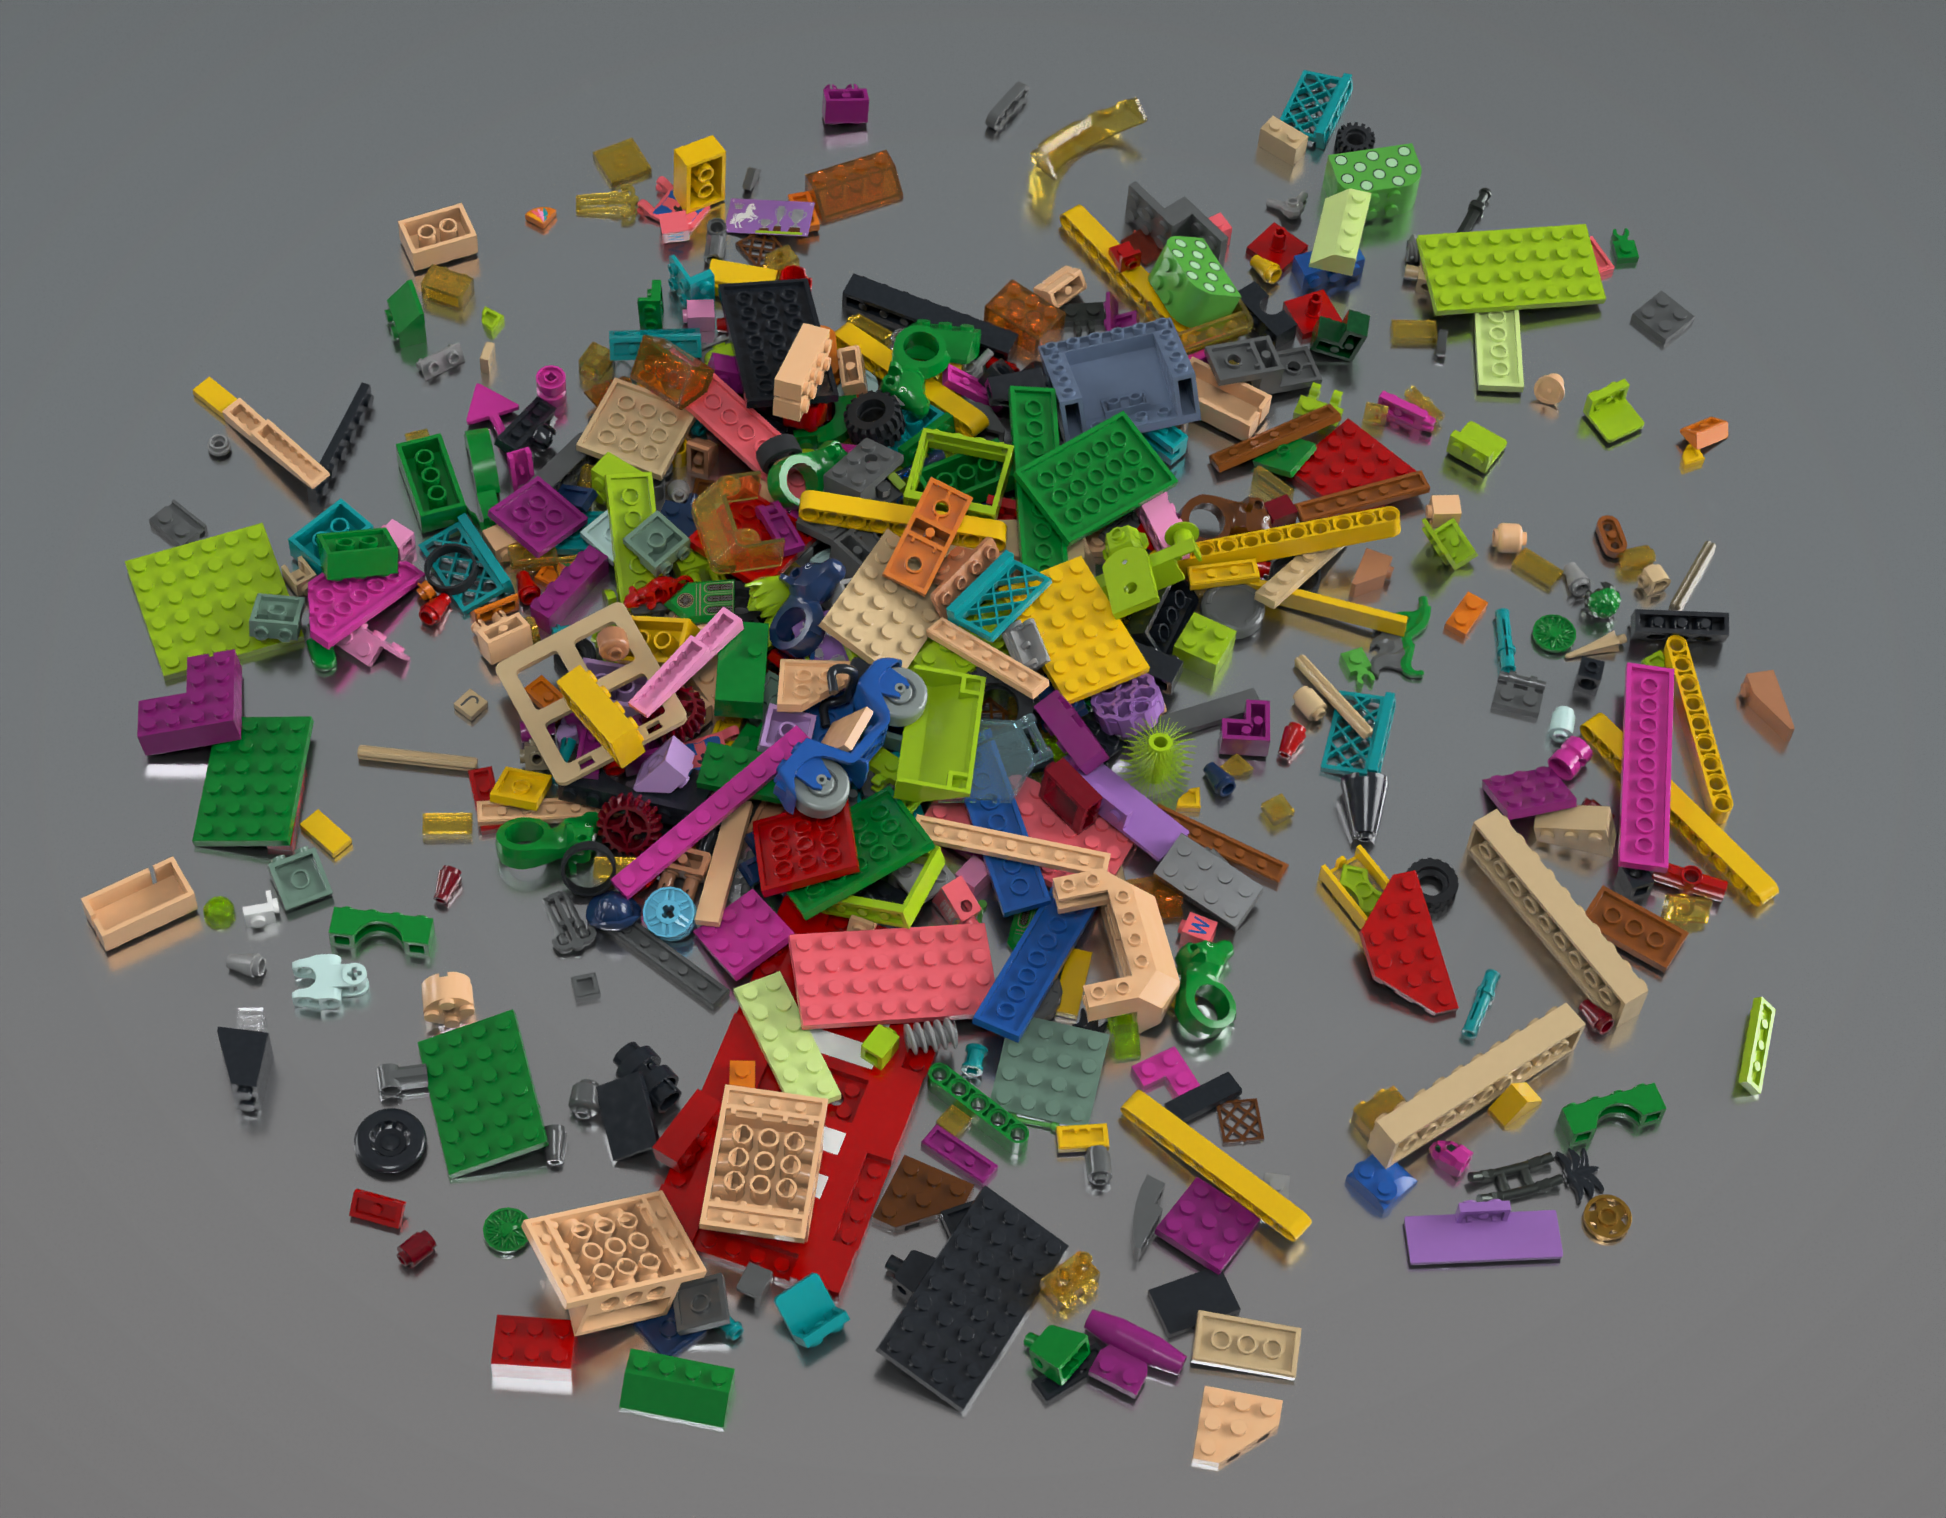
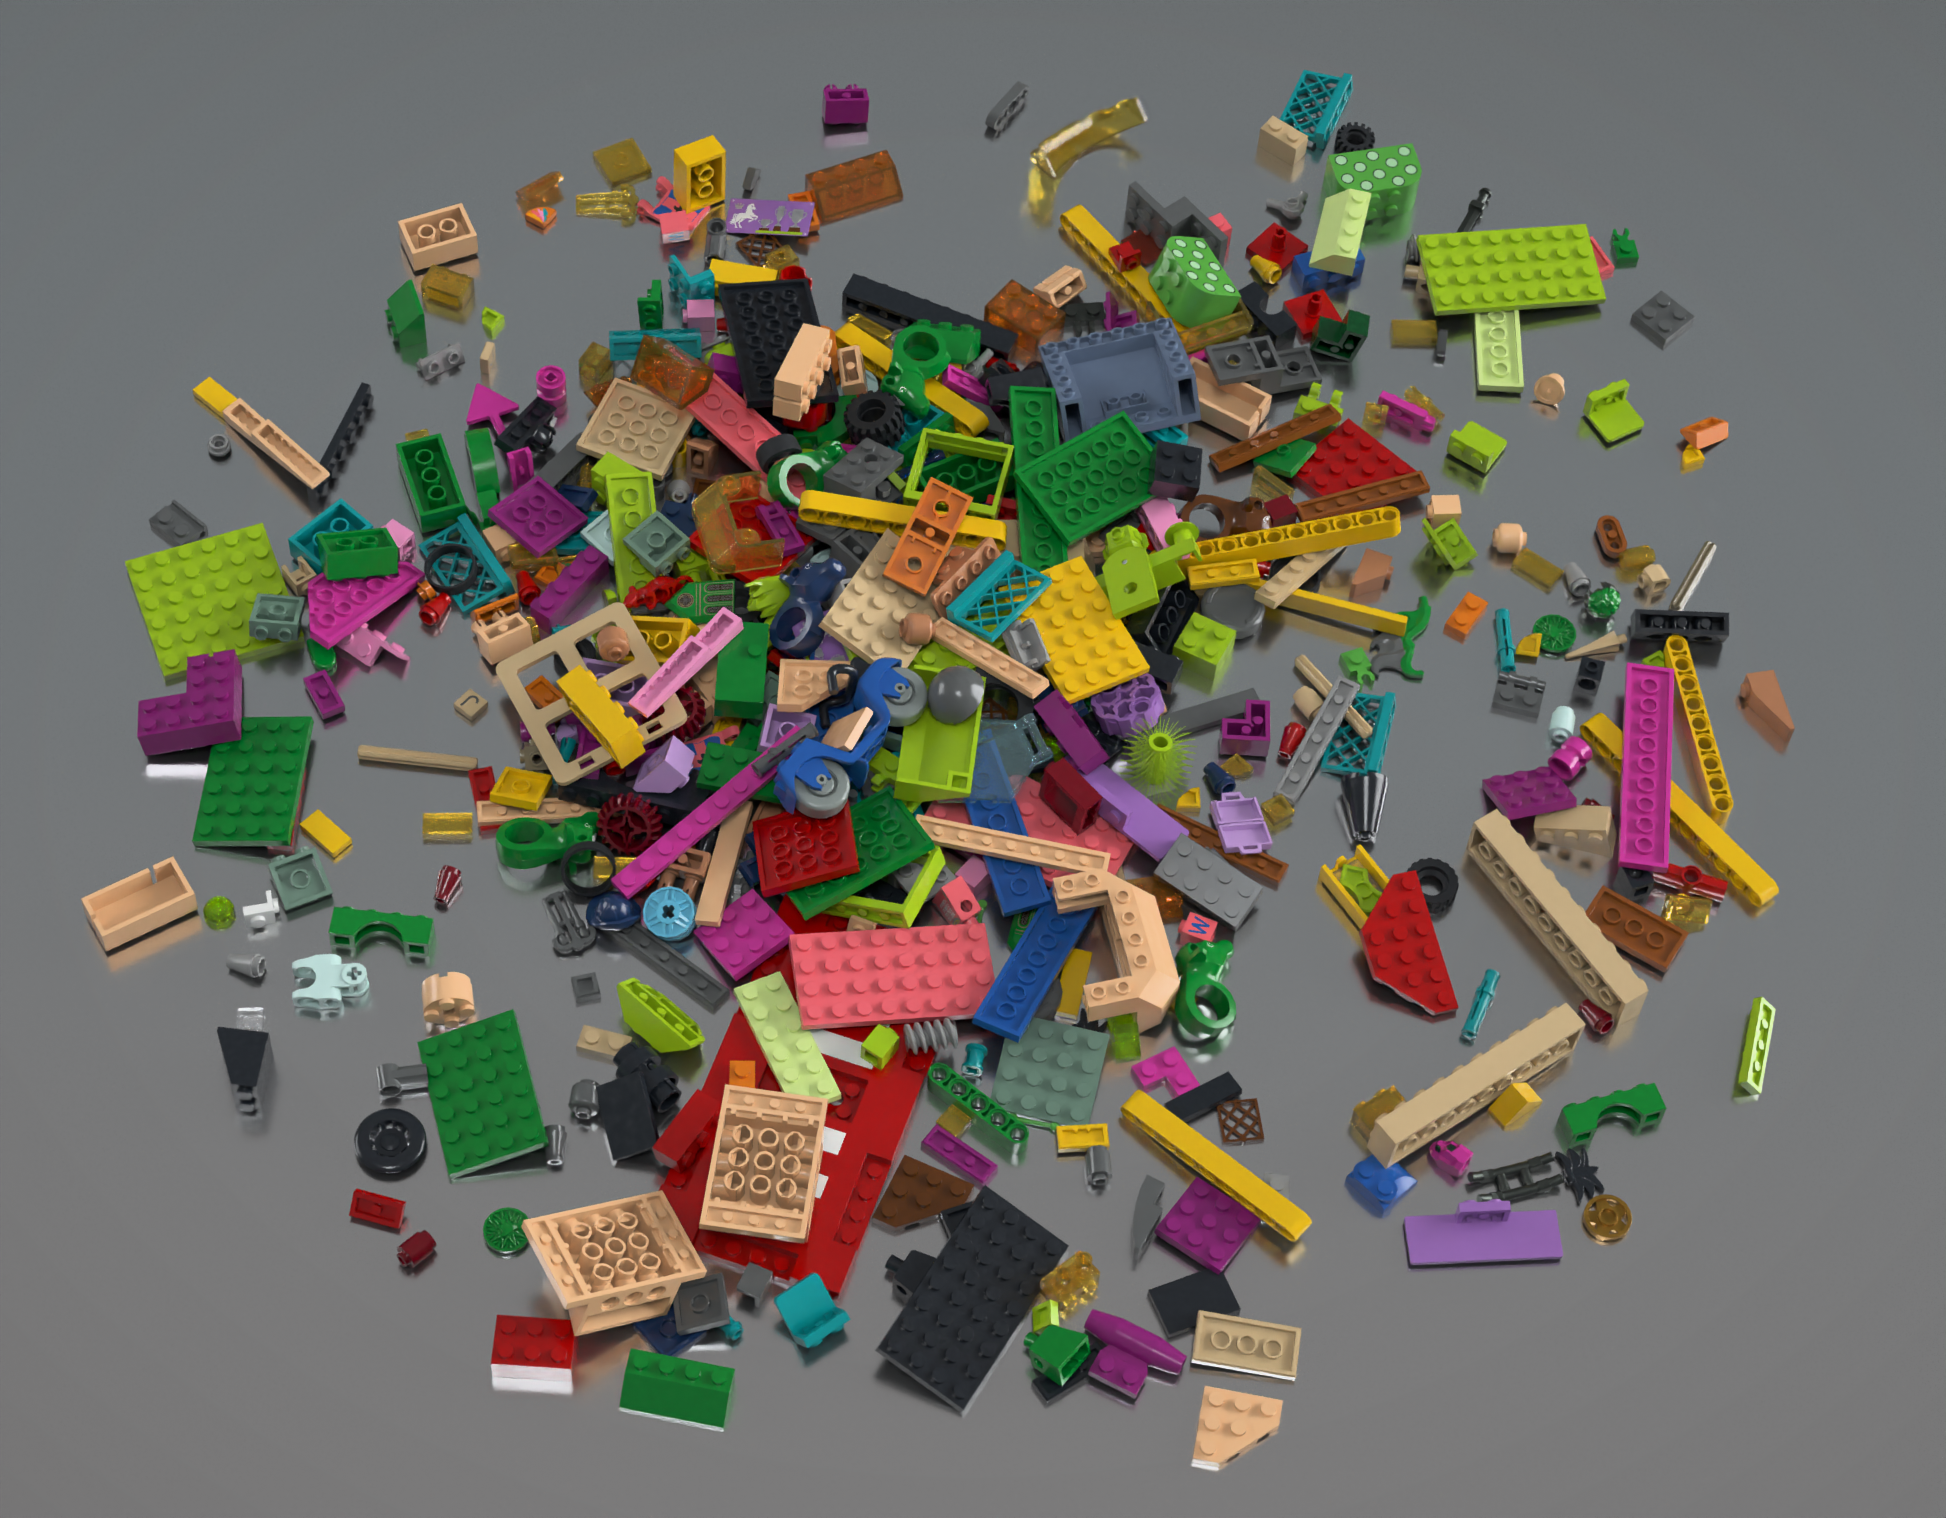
none -> magenta plate [303,670,345,720]
none -> clear orange plate [515,171,563,202]
none -> tan plate [576,1025,632,1060]
none -> lime wedge [616,977,705,1053]
none -> dark grey pin [751,722,819,777]
none -> nougat head [899,613,936,645]
none -> dark grey cylinder [928,665,984,725]
none -> lime plate [1032,1299,1059,1335]
none -> black brick [1147,440,1203,502]
none -> lavender piece [1209,792,1273,855]
none -> light grey tile [1273,675,1360,806]
none -> yellow tile [1515,633,1542,657]

